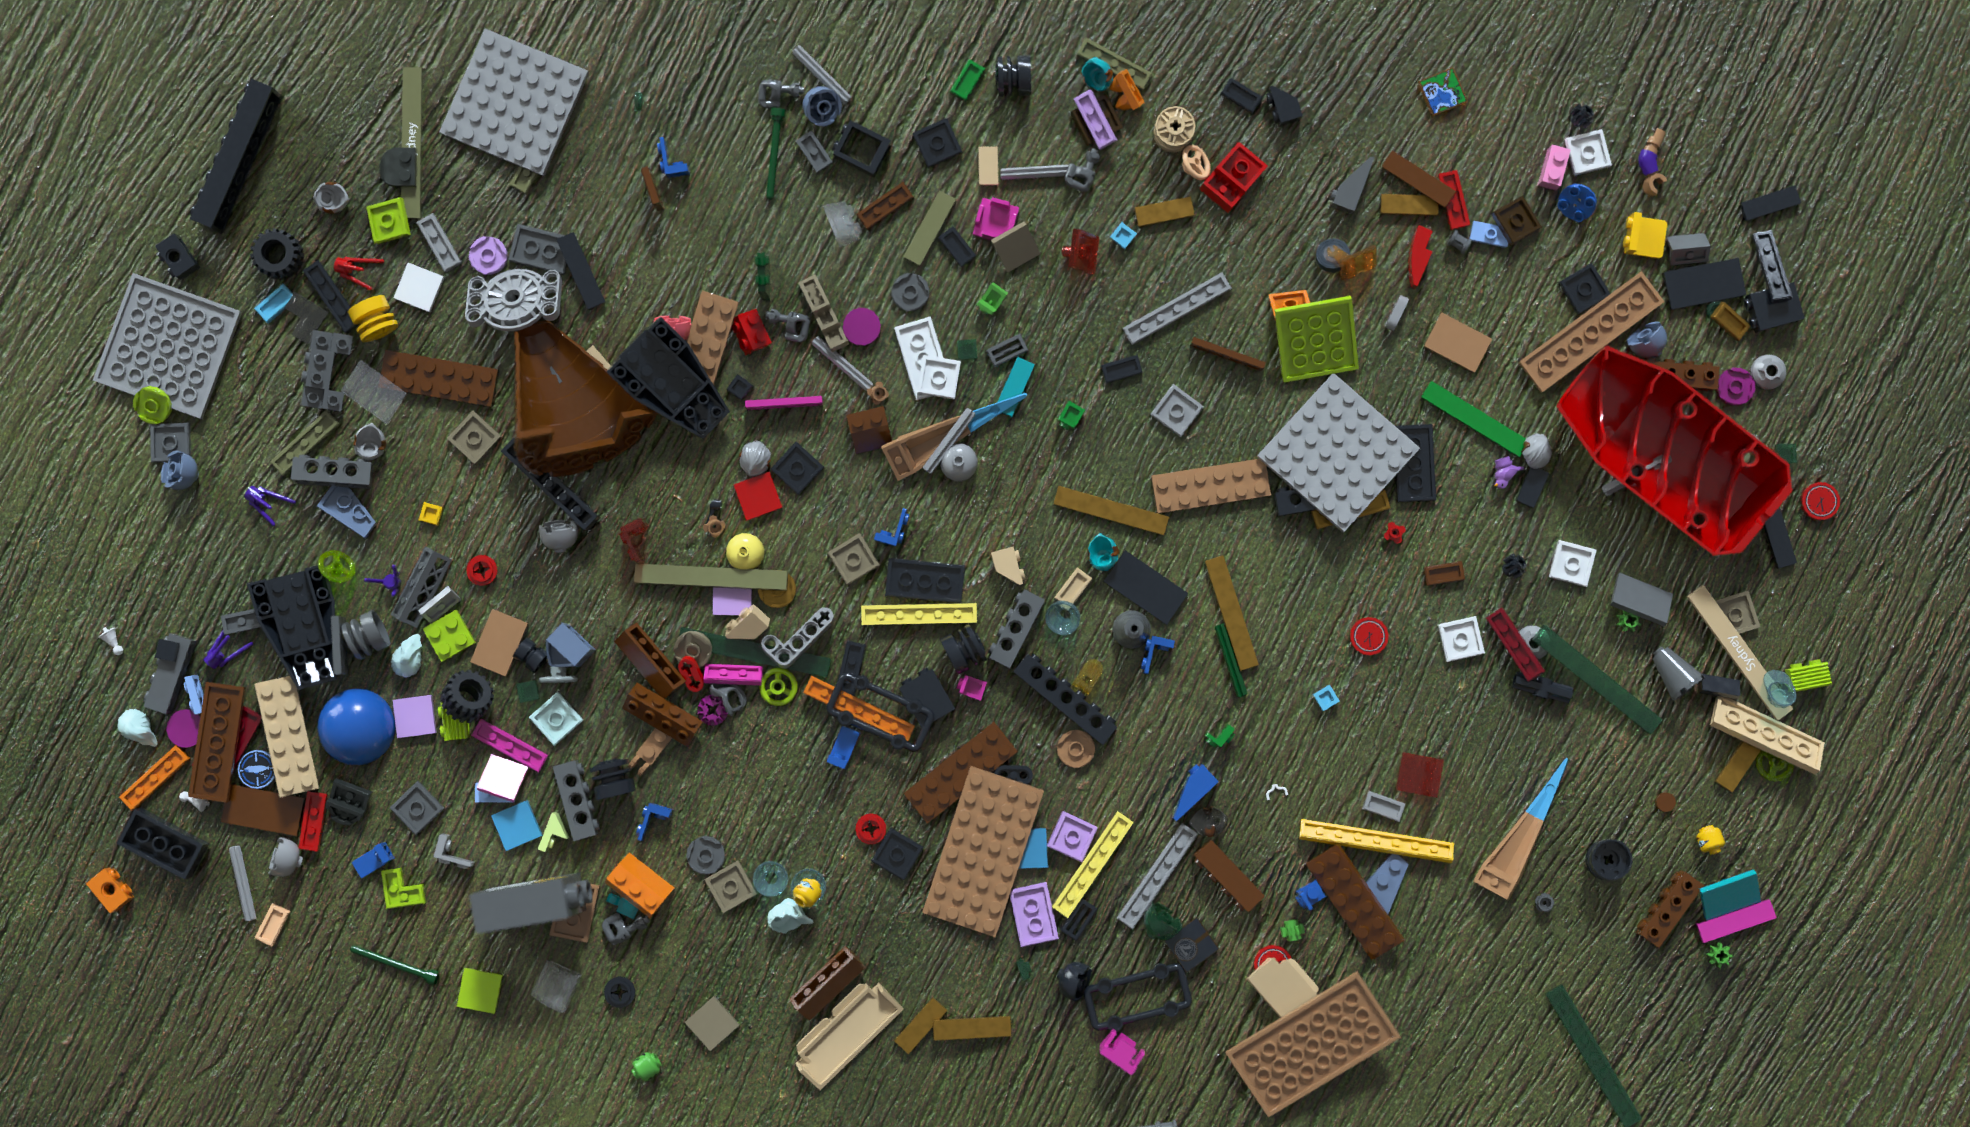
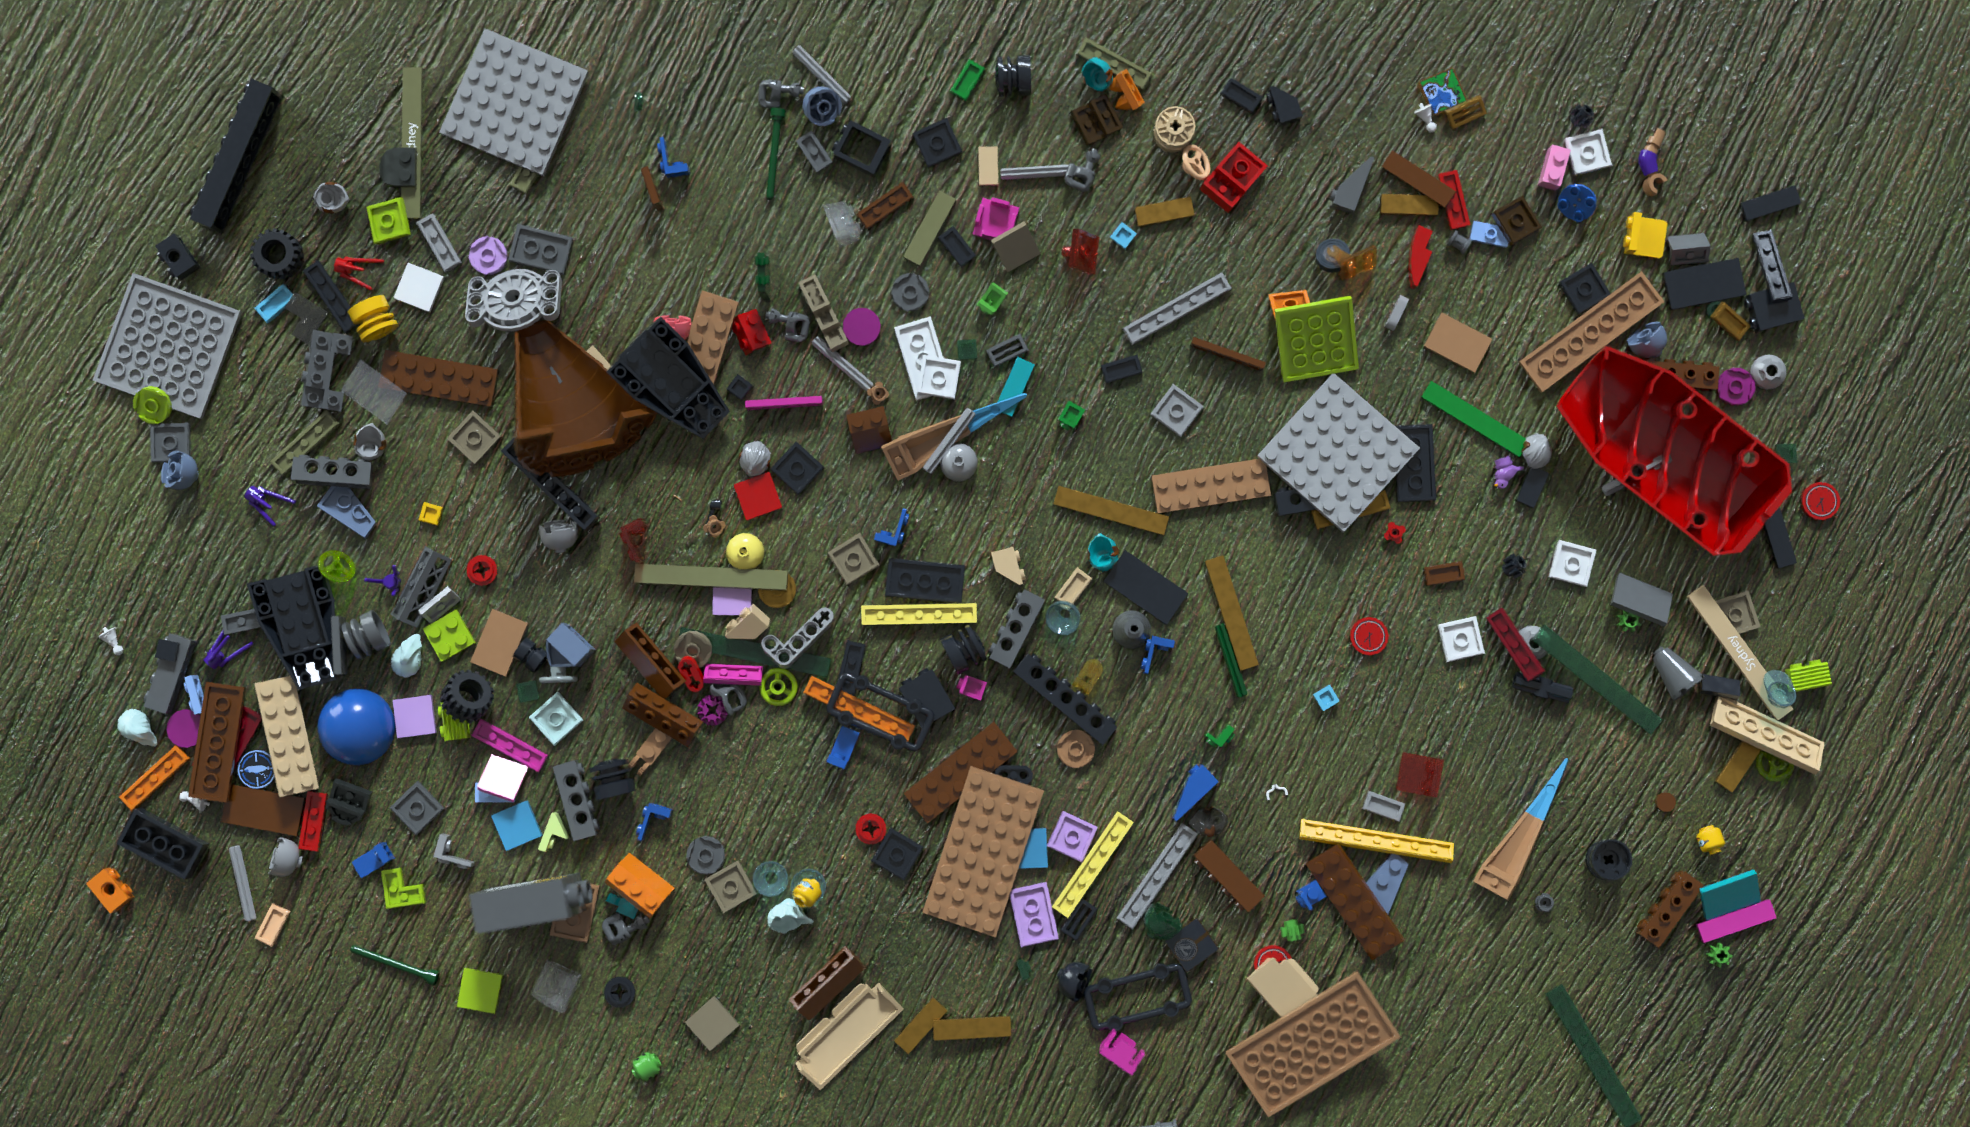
black tile [556,232,605,310] -> none
lavender tile [1074,90,1117,150] -> none
none -> white piece [1414,103,1437,133]
none -> pearl gold tile [1445,95,1487,129]

